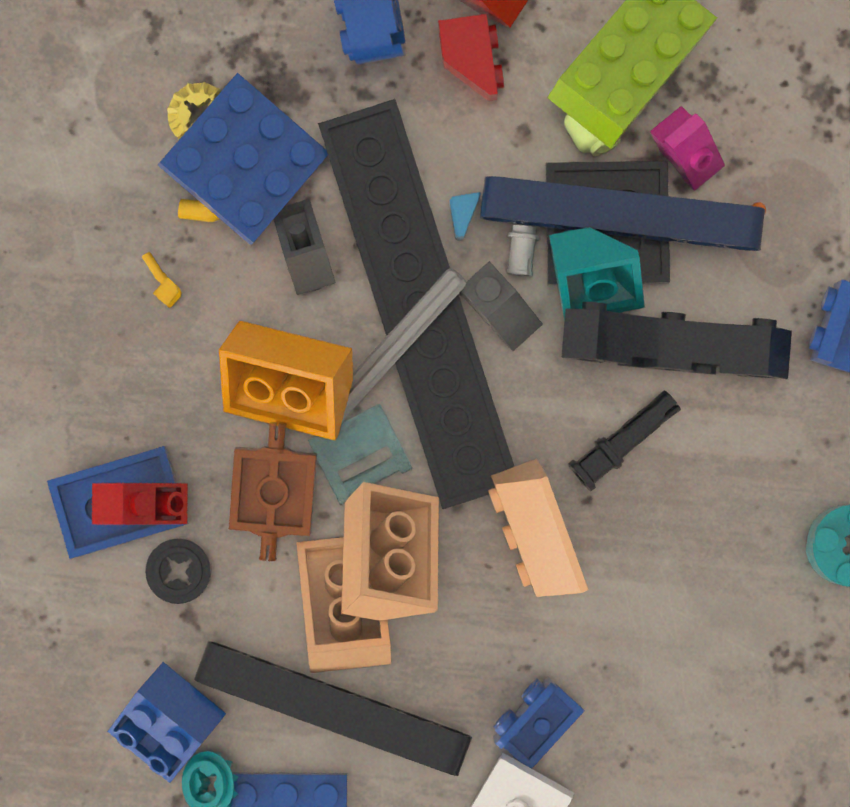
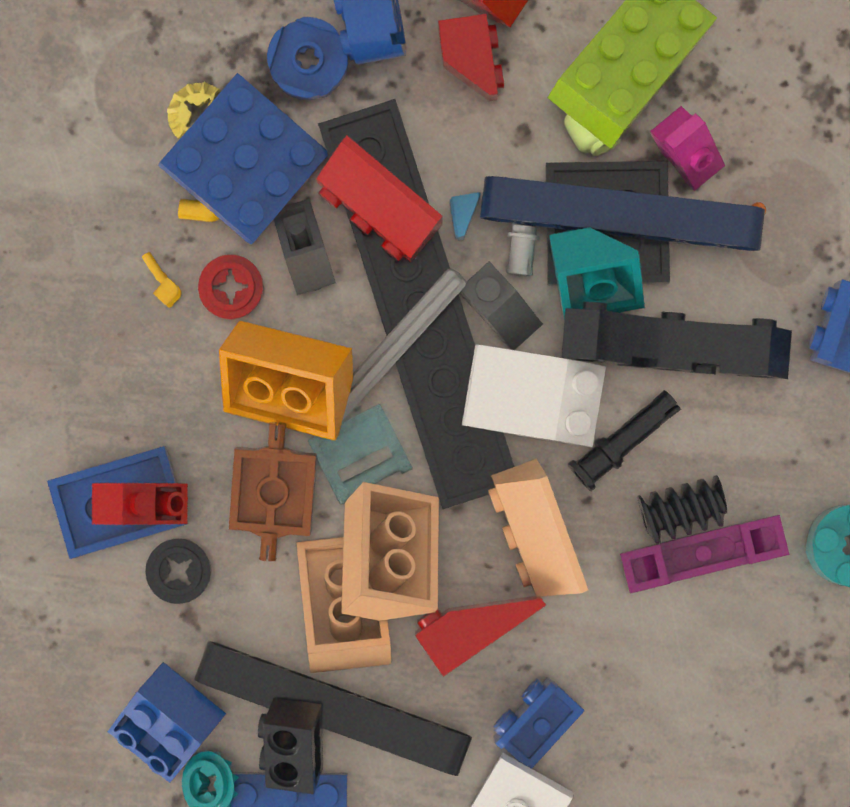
none -> red gear [198,254,263,320]
none -> black brick [258,698,323,794]
none -> blue plate [267,17,348,100]
none -> red slope [316,135,443,262]
none -> red slope [415,596,546,677]
none -> white slope [462,344,606,447]
none -> magenta slope [620,515,790,594]
none -> black piece [637,475,727,544]

